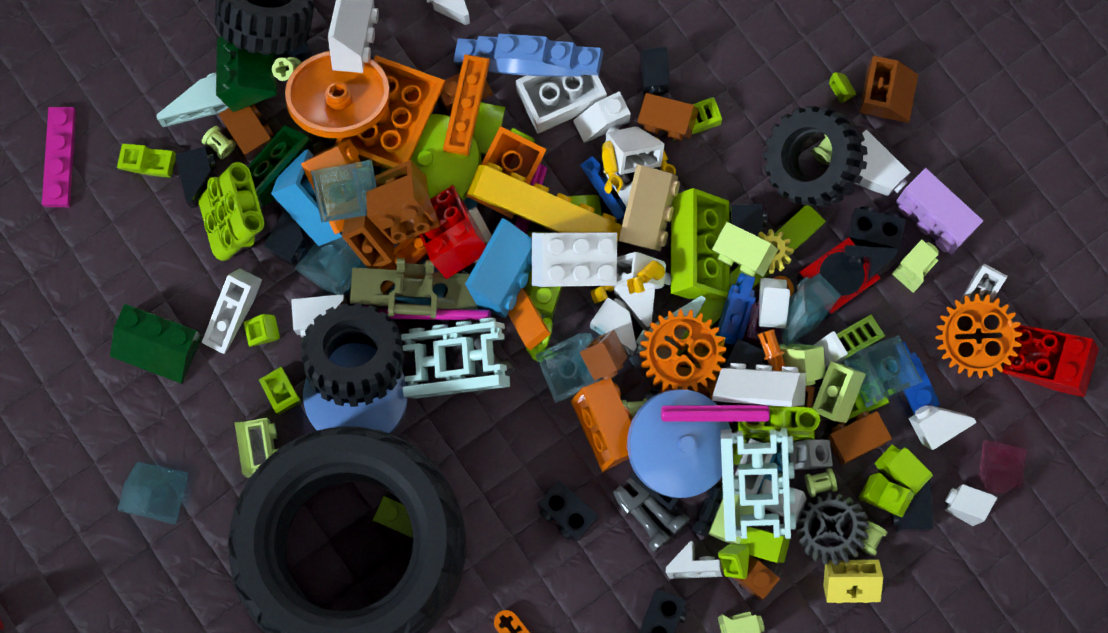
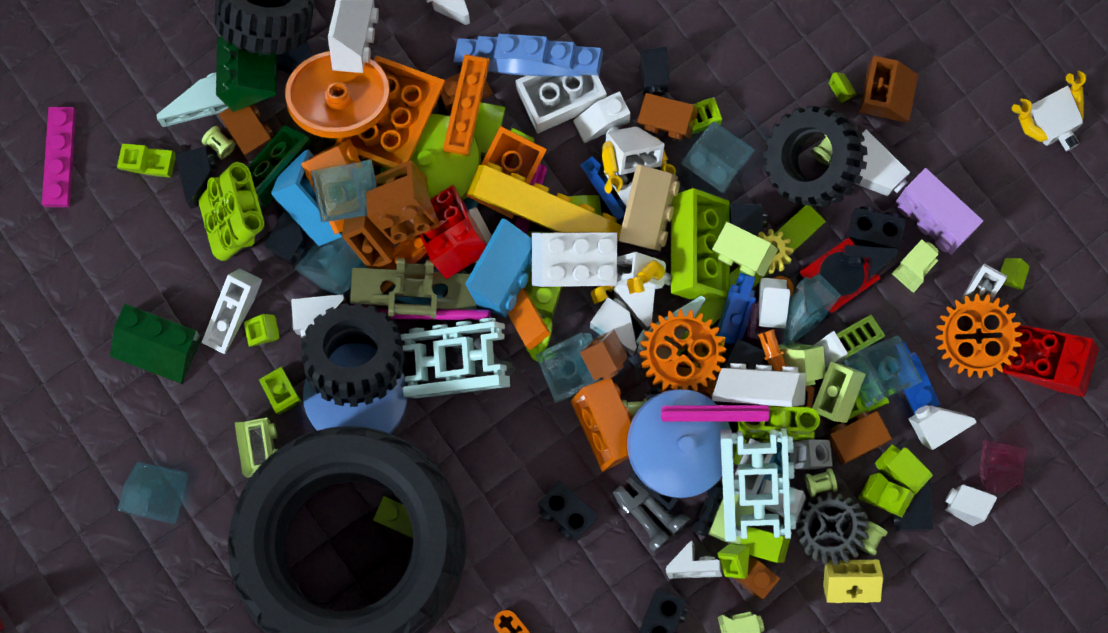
yellowish green bush [272,57,302,81] -> none
none -> clear light blue slope [681,121,755,193]
none -> lime slope [1000,258,1030,291]
none -> torso [1012,71,1086,152]

